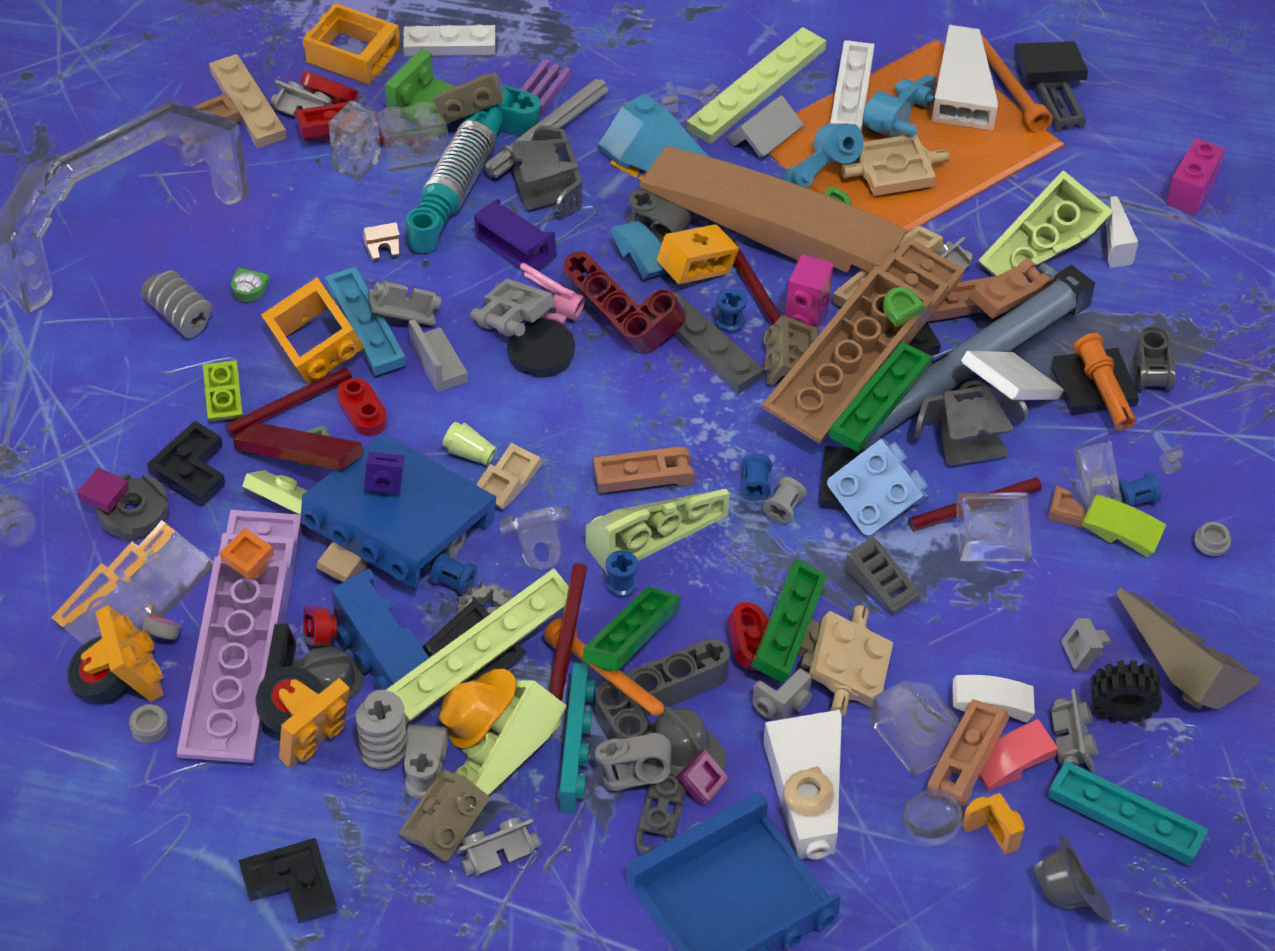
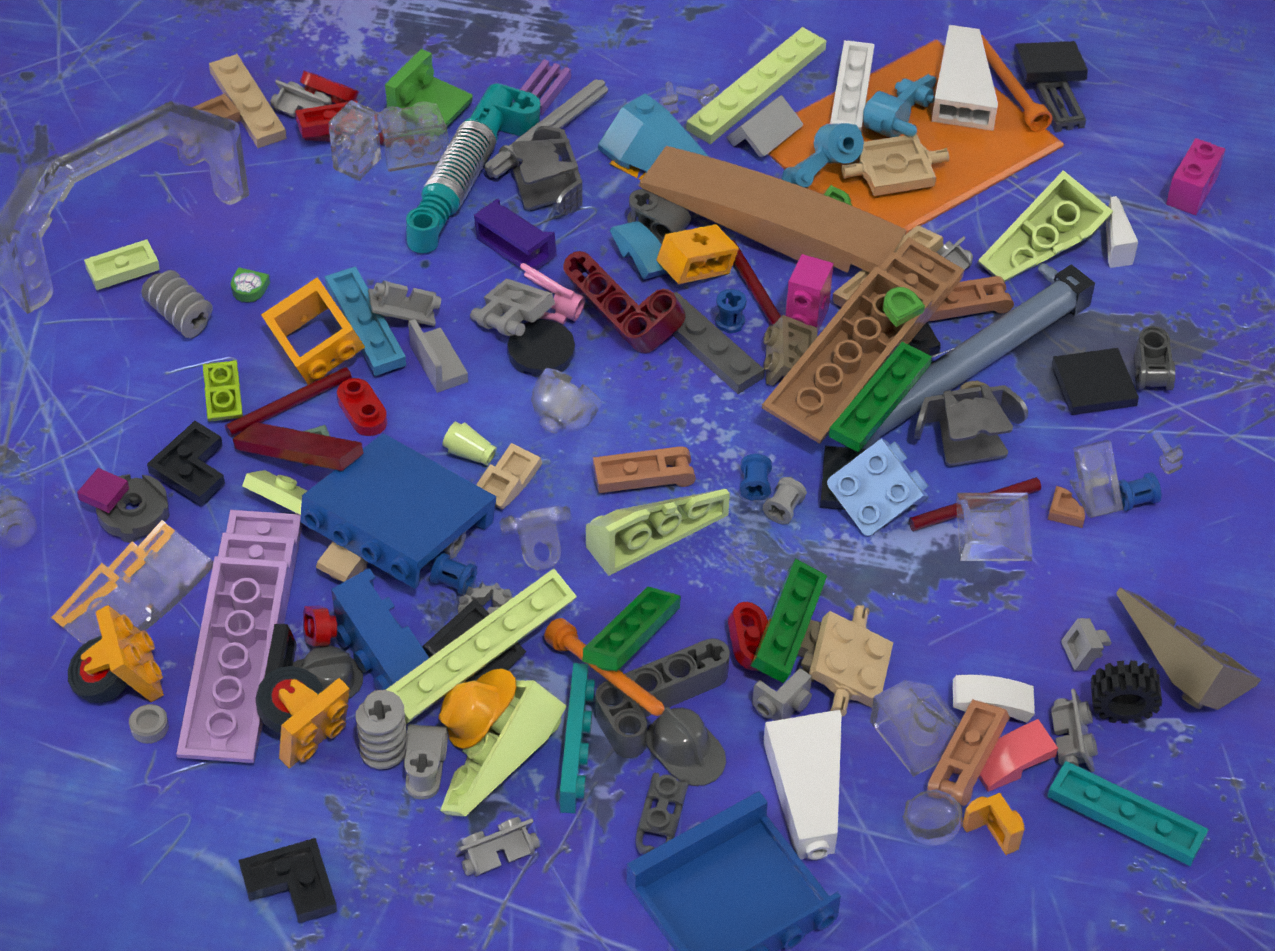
light grey tile [142,614,182,640] -> none
orange tile [220,528,274,580] -> none
light orange window [303,3,400,85] -> none
light nougat tile [363,222,399,261] -> none
dark purple bracket [364,452,405,495] -> none
dark tan bracket [398,769,489,861] -> none
white plate [403,25,495,56] -> none
dark tan bracket [433,72,504,124] -> none
dark red bar [549,563,587,702] -> none
light grey piece [594,733,671,791] -> none
blue bush [606,550,638,598] -> none
magenta tile [676,750,729,806] -> none
tan piece [783,766,834,817] -> none
dark grey slope [845,537,921,616] -> none
white tile [961,351,1064,400] -> none
nougat plate [969,258,1053,319] -> none
dark grey piece [1034,836,1113,922] -> none
orange pin [1073,333,1137,431] -> none
lime slope [1081,495,1166,557] -> none
light grey plate [1194,522,1231,556] -> none
none -> yellowish green plate [84,239,160,290]
none -> clear cylinder [531,368,602,434]

